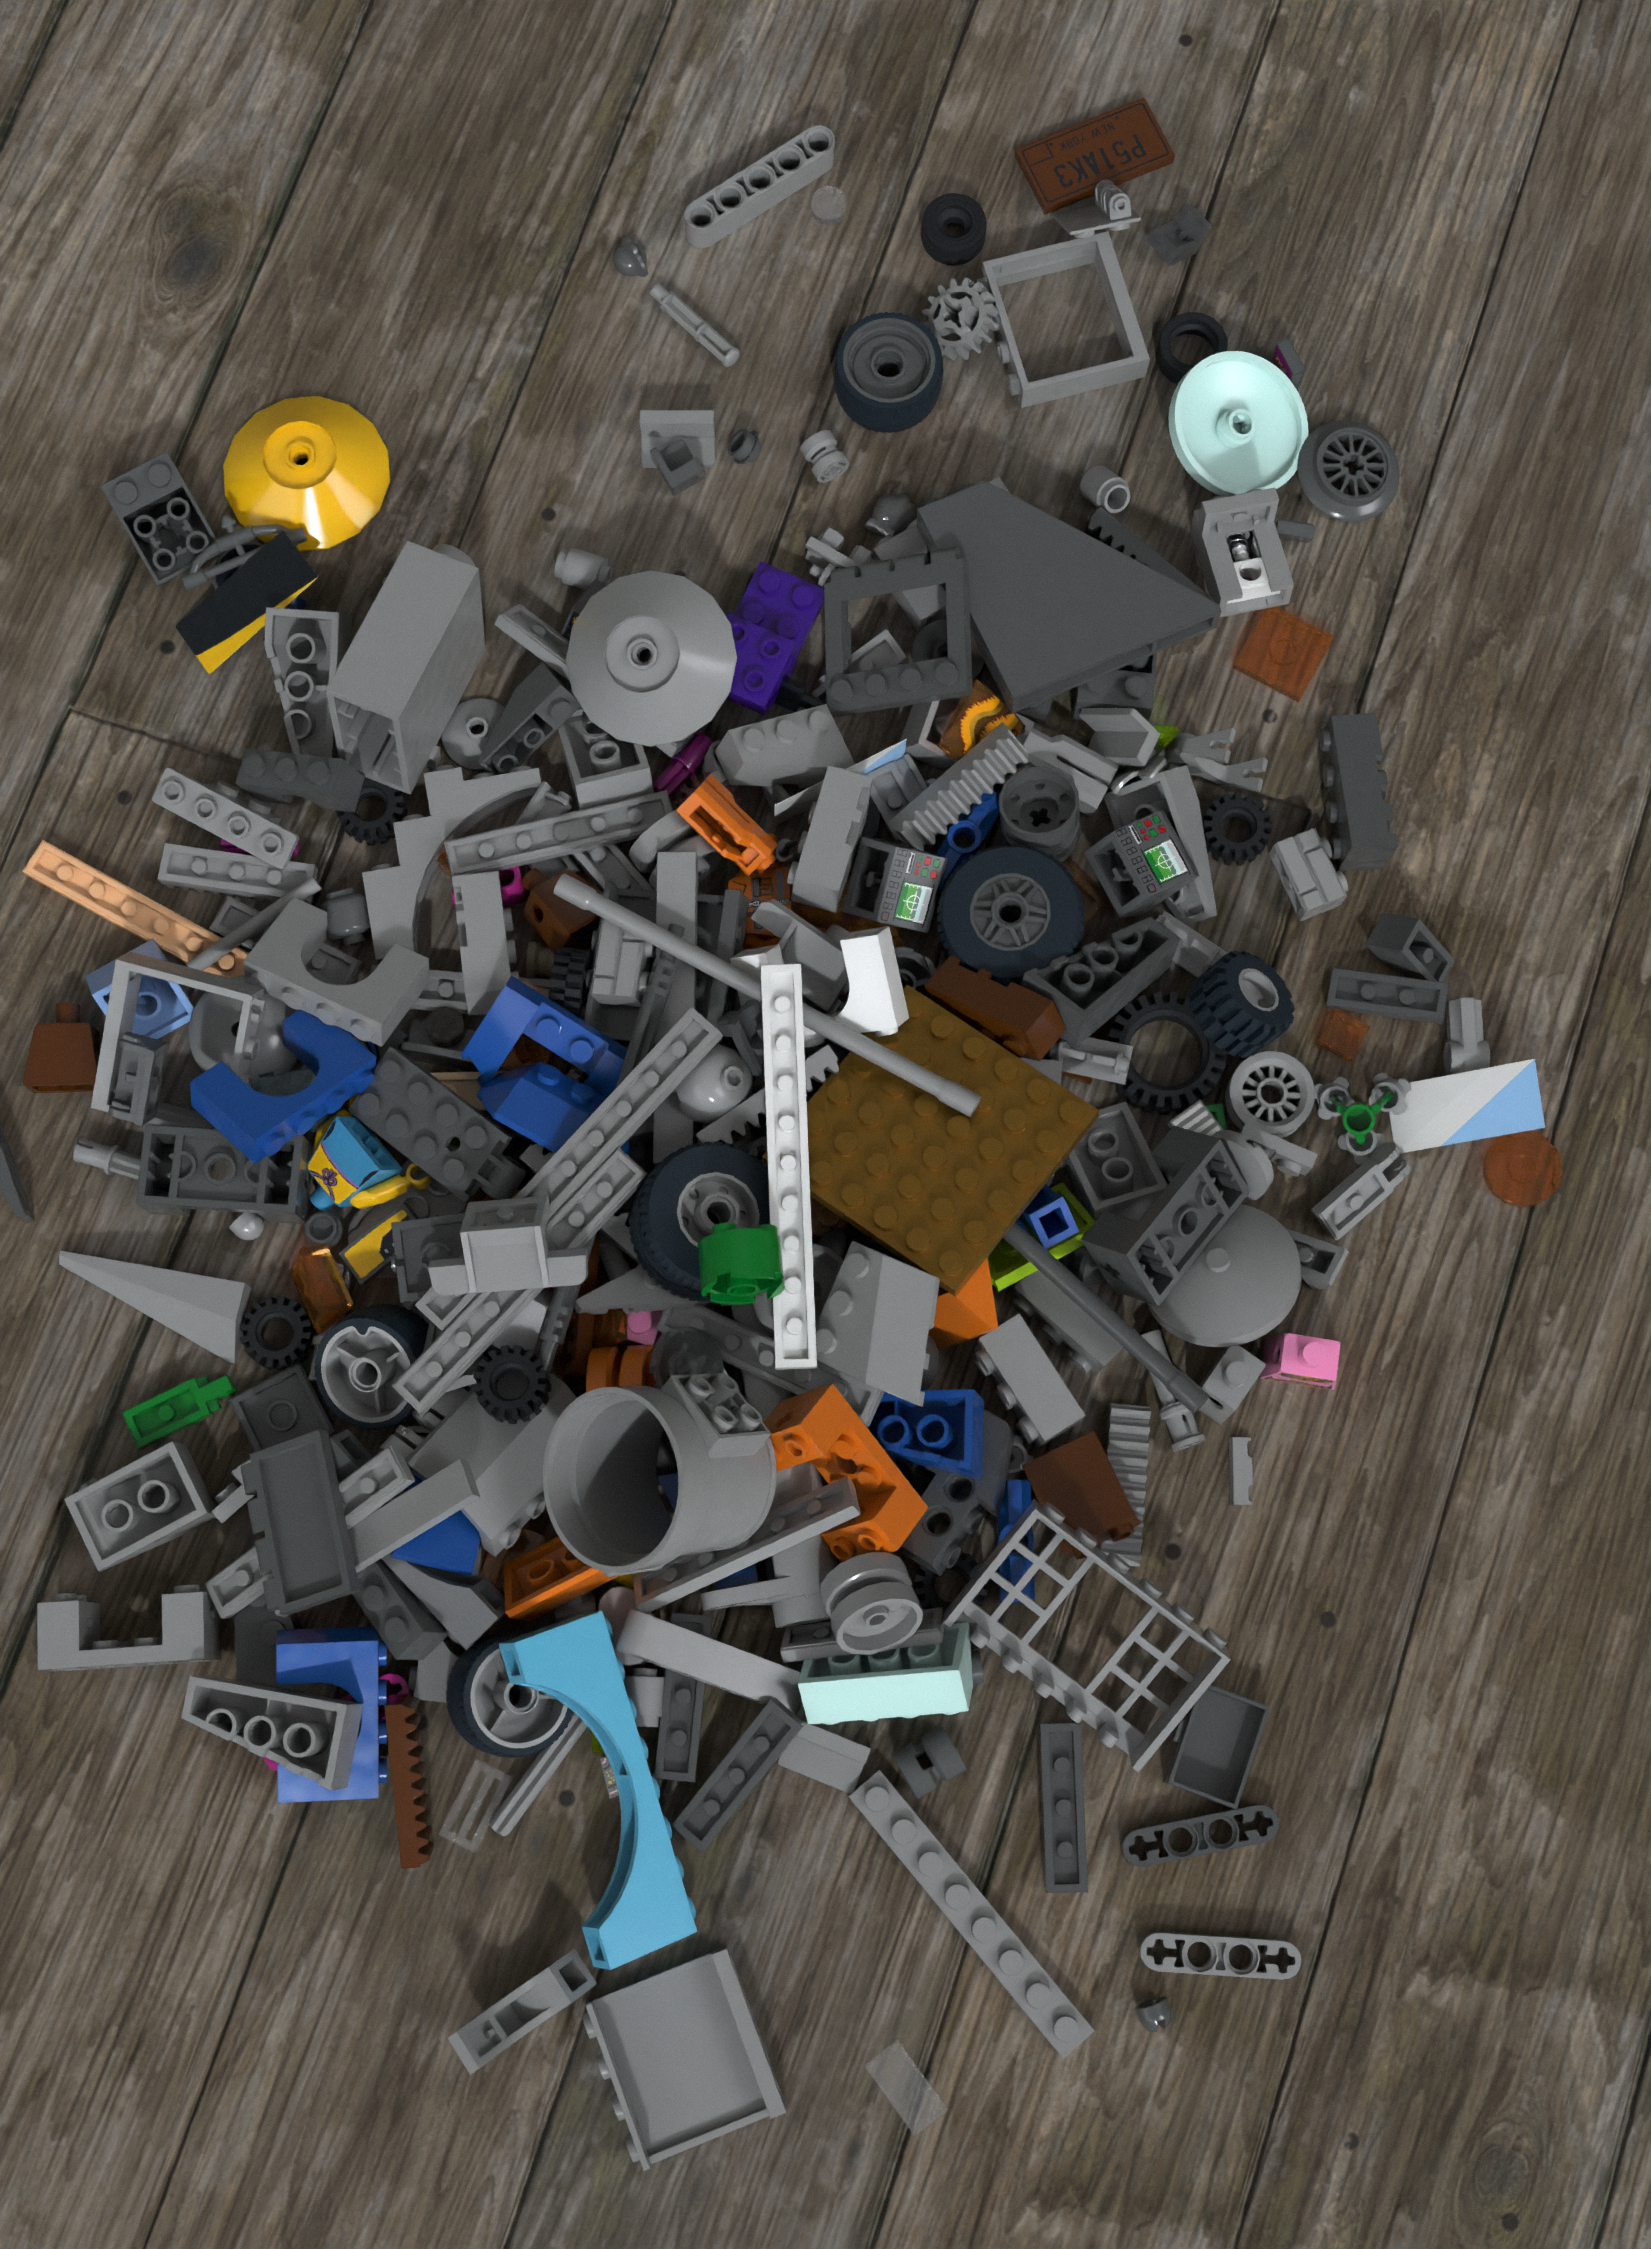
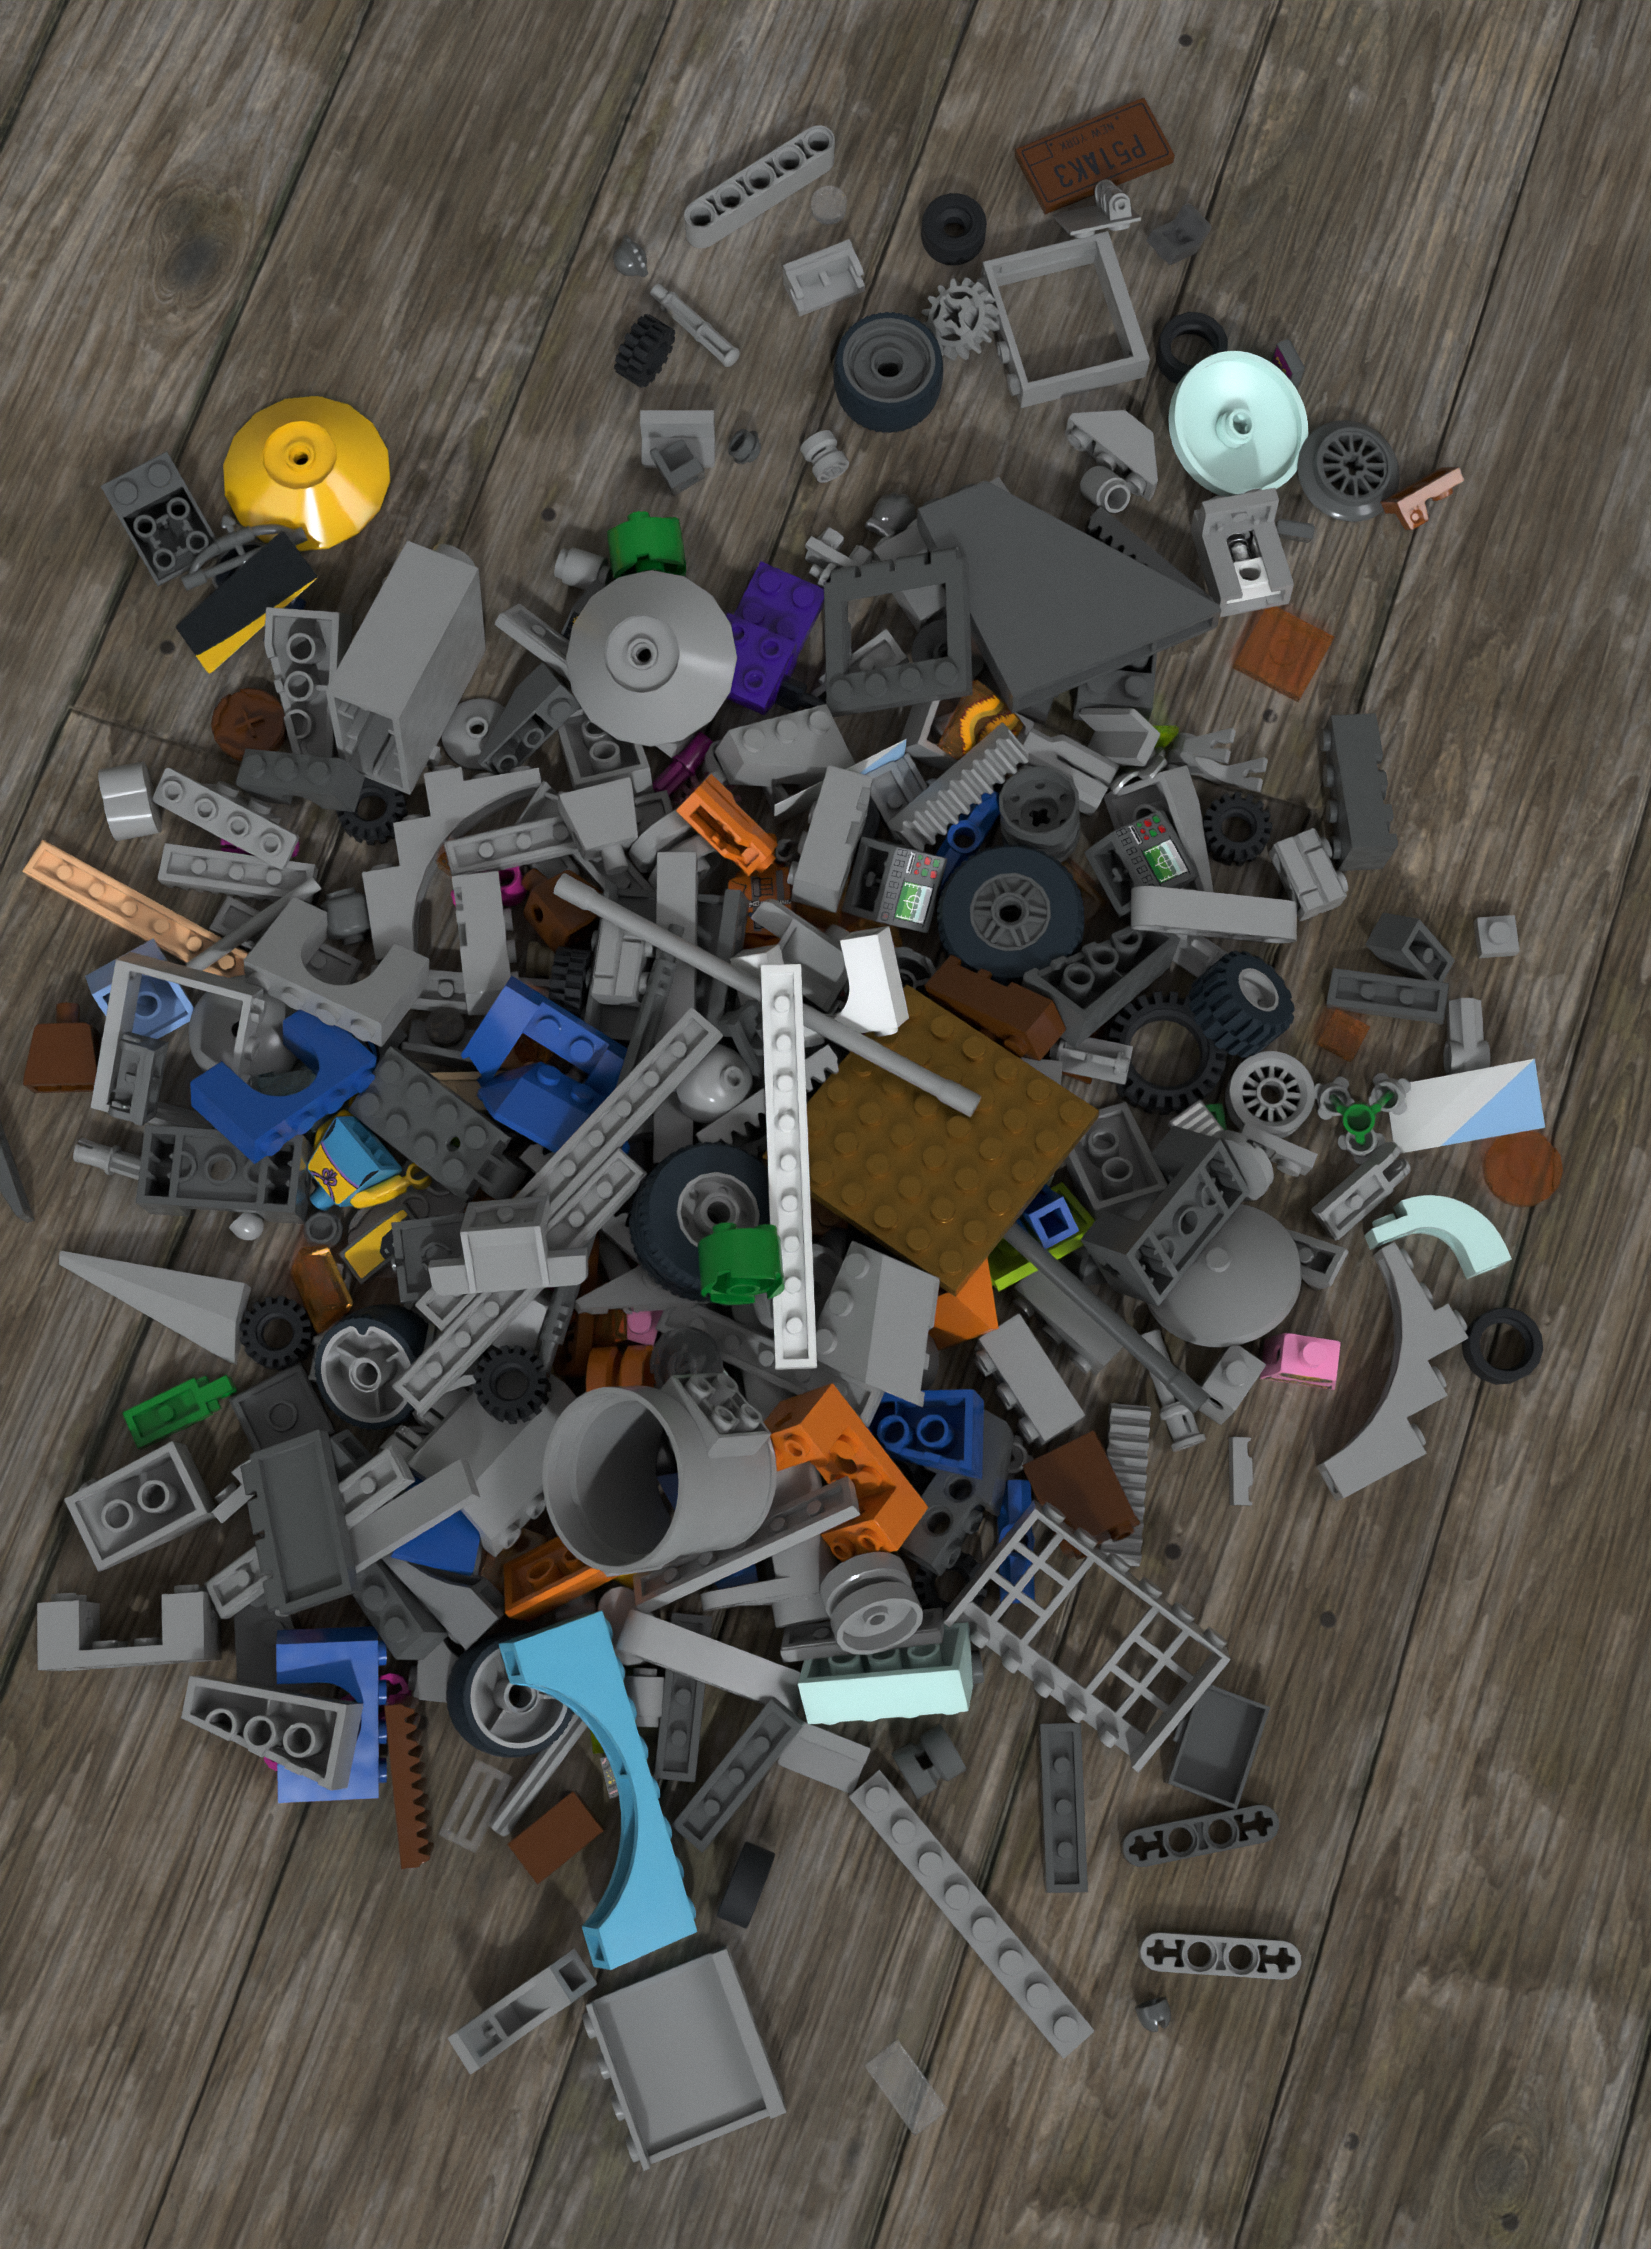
none -> light grey piece [98,761,162,841]
none -> reddish brown tile [211,687,287,761]
none -> reddish brown panel [507,1790,606,1884]
none -> light grey torso [558,777,638,875]
none -> green brick [607,511,687,580]
none -> black tyre [614,314,675,388]
none -> black tyre [717,1842,775,1929]
none -> light grey hinge [783,239,865,317]
none -> light grey slope [1065,410,1158,502]
none -> light grey beam [1131,886,1297,943]
none -> light grey arch [1316,1242,1468,1501]
none -> light aqua arch [1364,1195,1512,1280]
none -> hinge [1381,467,1464,530]
none -> black tyre [1462,1307,1544,1385]
none -> light grey plate [1473,915,1520,958]

